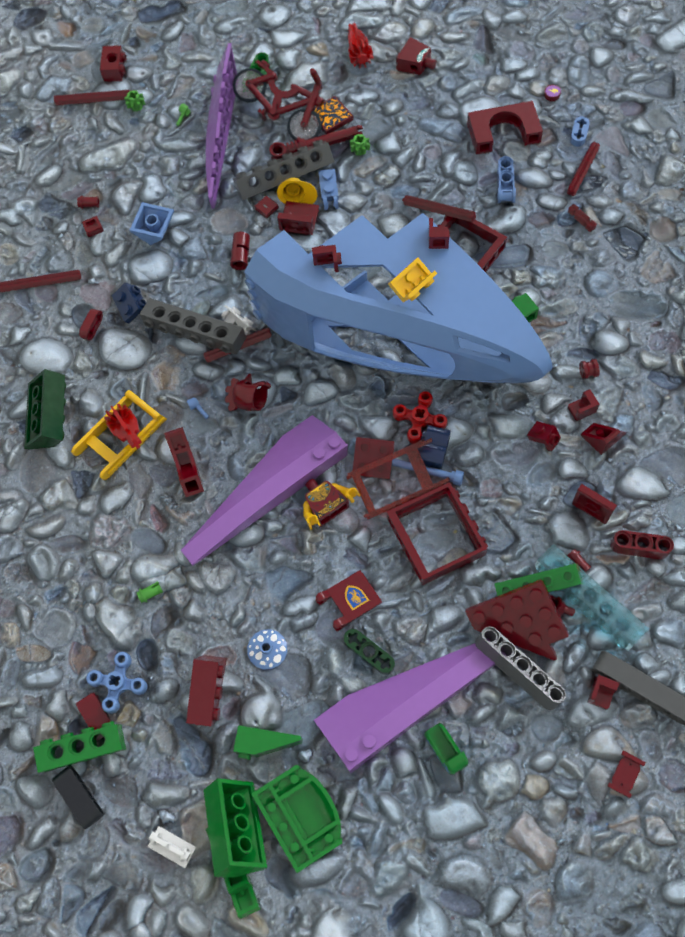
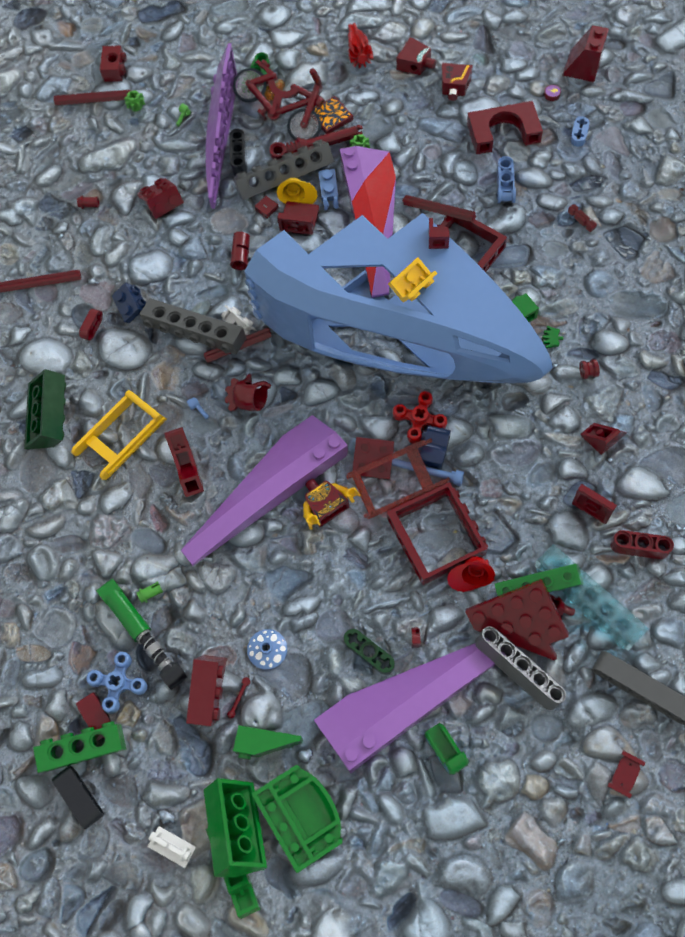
dark red tile [81,216,104,238] -> none
red piece [104,404,142,449] -> none
medium blue slope [130,202,174,245] -> none
dark red bracket [312,245,342,272] -> none
dark red flag [316,570,382,631] -> none
dark red bracket [527,421,561,451] -> none
dark red pin [566,549,591,575] -> none
dark red axle [567,142,600,196] -> none
dark red panel [568,389,600,421] -> none
dark red panel [587,675,619,710] -> none
none -> piece [96,578,188,690]
none -> dark red bracket [137,178,184,219]
none -> dark red hinge [227,677,251,719]
none -> black beam [229,128,247,176]
none -> clear orange cone [264,79,285,101]
none -> wedge [340,146,396,298]
none -> dark red tile [411,627,421,648]
none -> dark red torso [441,63,473,101]
none -> red piece [447,556,495,592]
none -> green piece [542,326,563,349]
none -> dark red slope [563,25,609,82]

